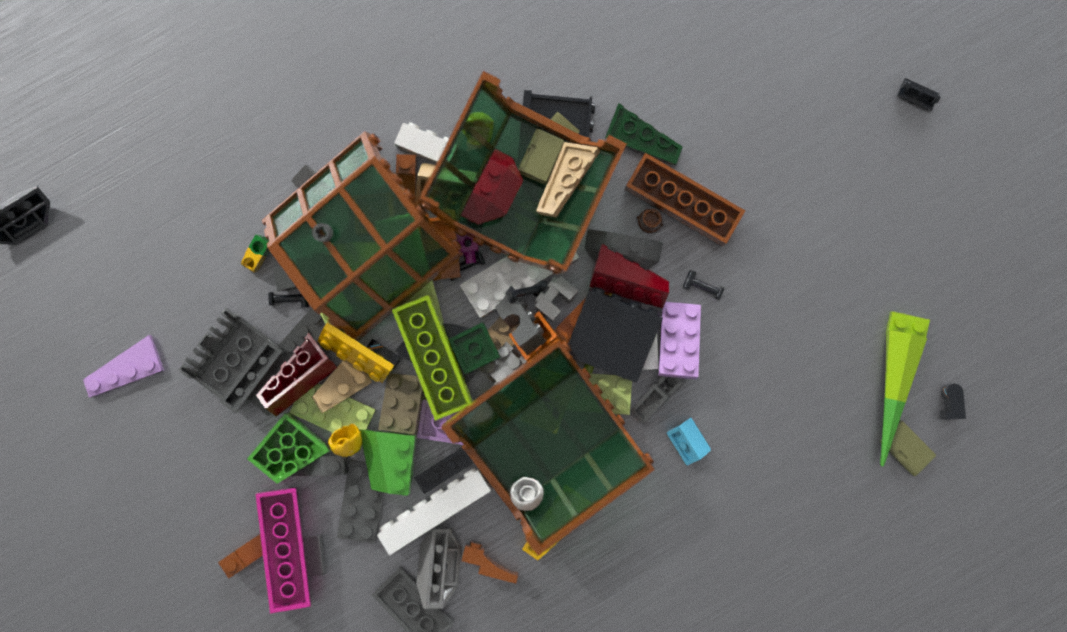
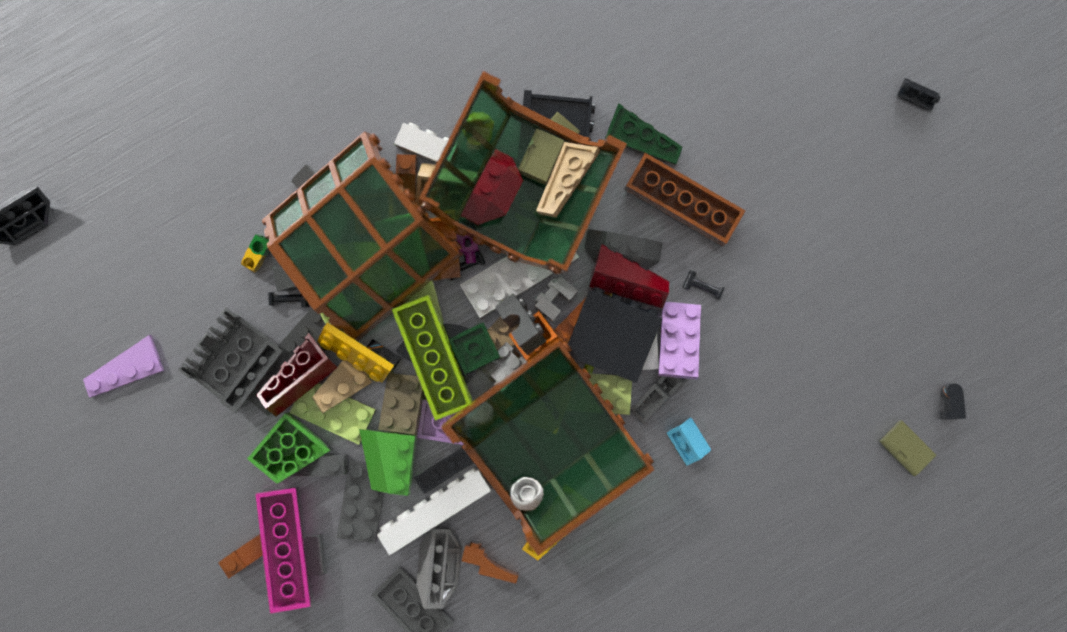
dark grey bush [312,223,333,242] -> none
yellow hair [328,423,363,457] -> none
black piece [505,280,547,303] -> none
reddish brown piece [637,209,663,234] -> none
lime plate [880,311,930,467] -> none

